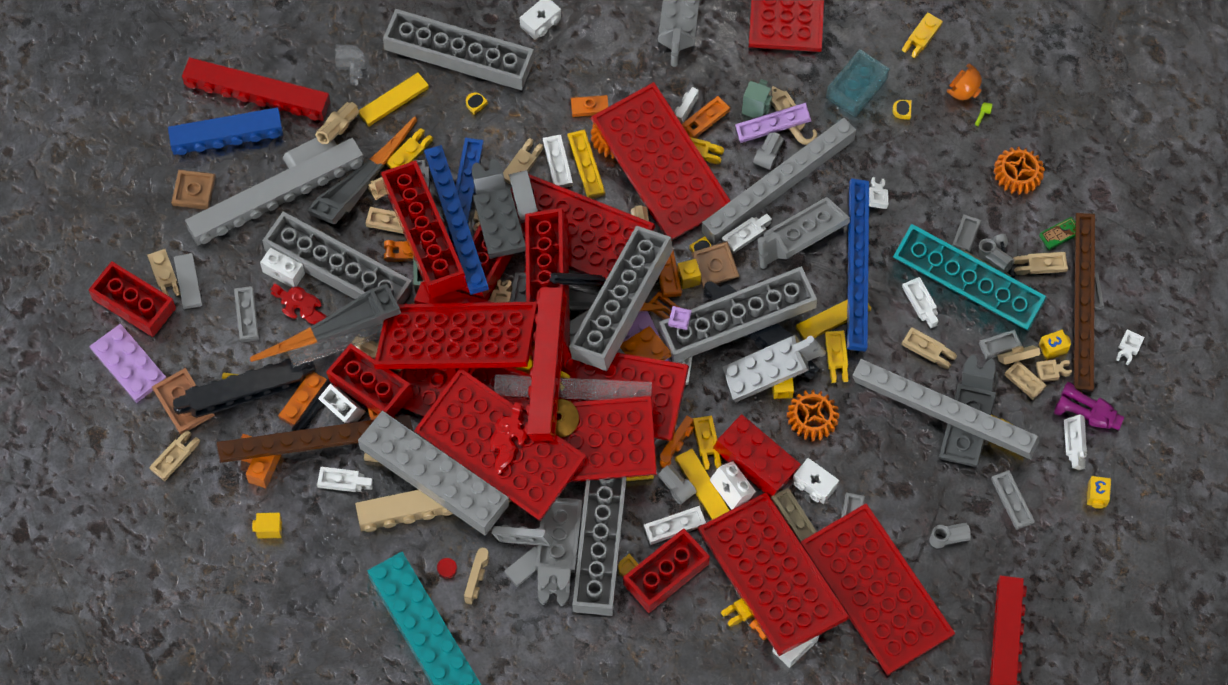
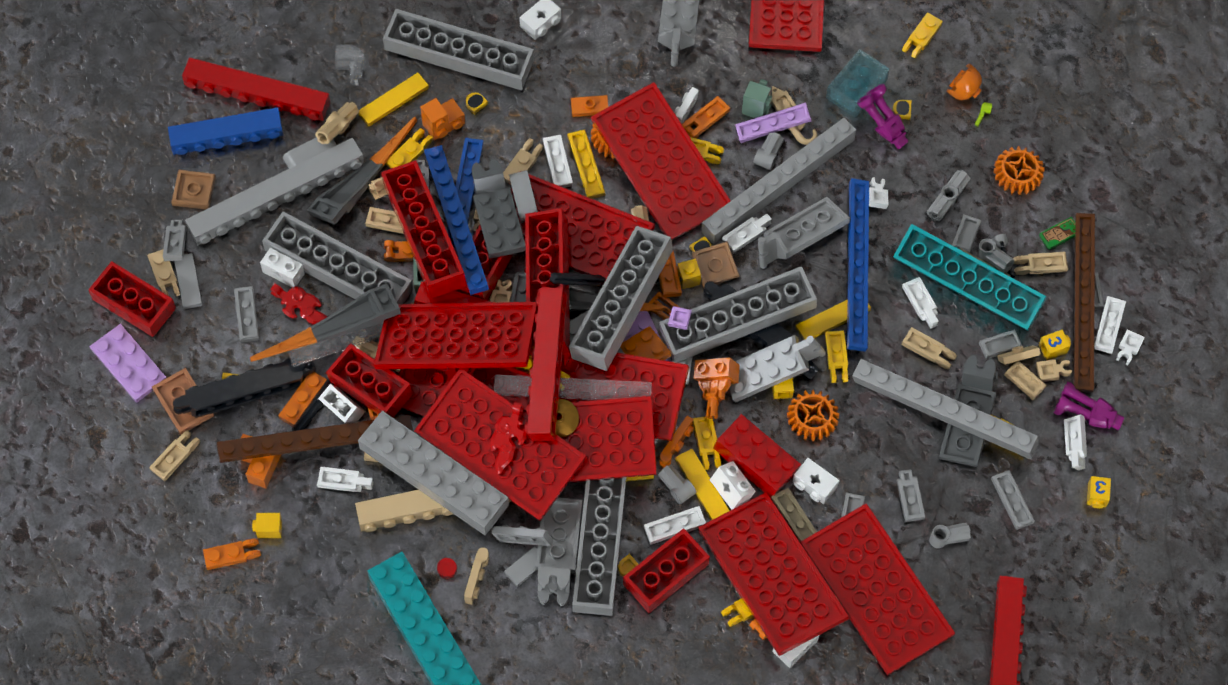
none -> light grey hinge [163,219,187,261]
none -> orange hinge [203,538,261,570]
none -> orange brick [420,98,465,141]
none -> orange brick [693,358,740,419]
none -> magenta piece [857,83,909,149]
none -> light grey hinge [897,469,925,522]
none -> light grey piece [927,170,971,222]
none -> white plate [1094,296,1126,354]

